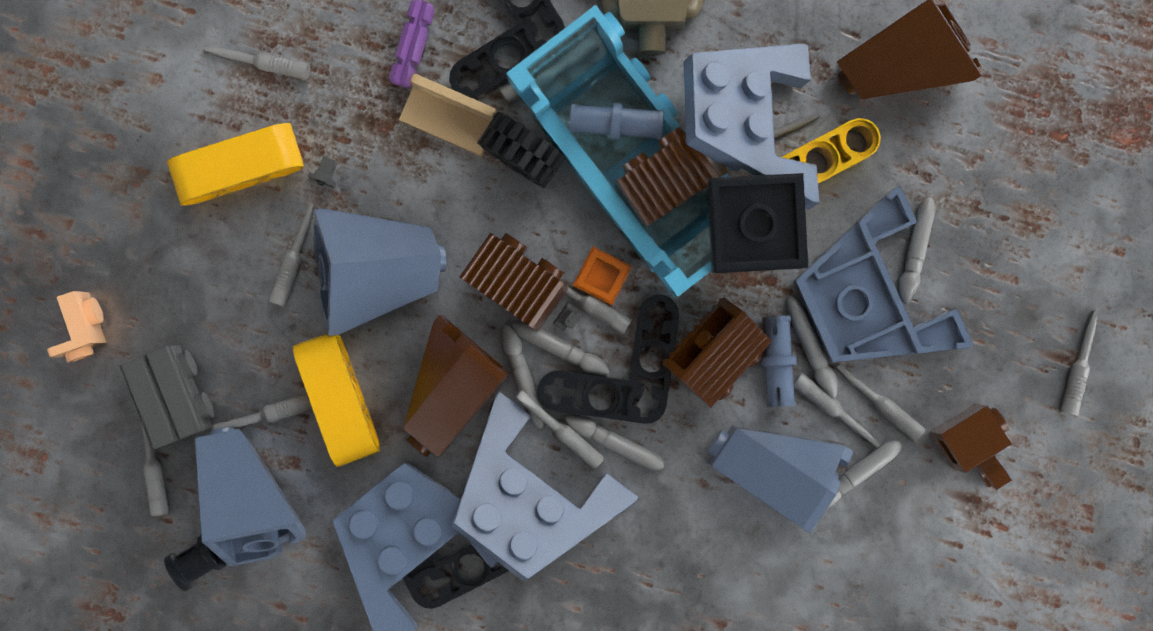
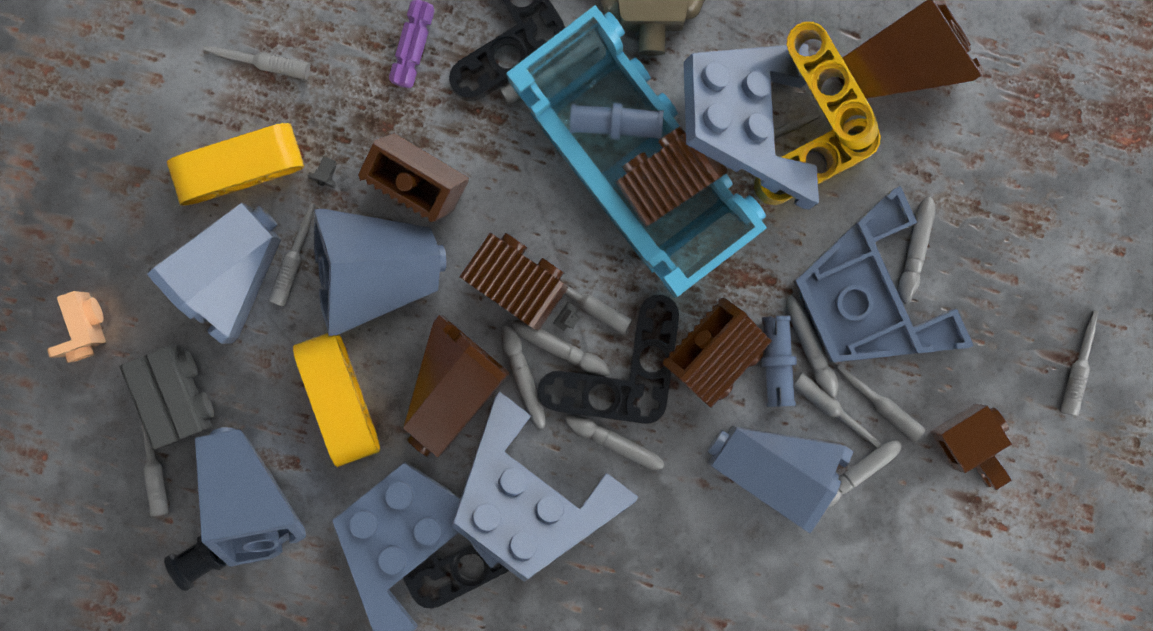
light grey piece [212,394,313,430] -> none
tan panel [399,73,497,158] -> none
black tyre [477,112,565,188] -> none
light grey piece [515,390,604,470] -> none
orange tile [572,246,632,306] -> none
black tile [707,173,808,274] -> none
none -> slope [147,203,281,344]
none -> reddish brown brick [358,133,469,223]
none -> yellow beam [787,21,878,150]

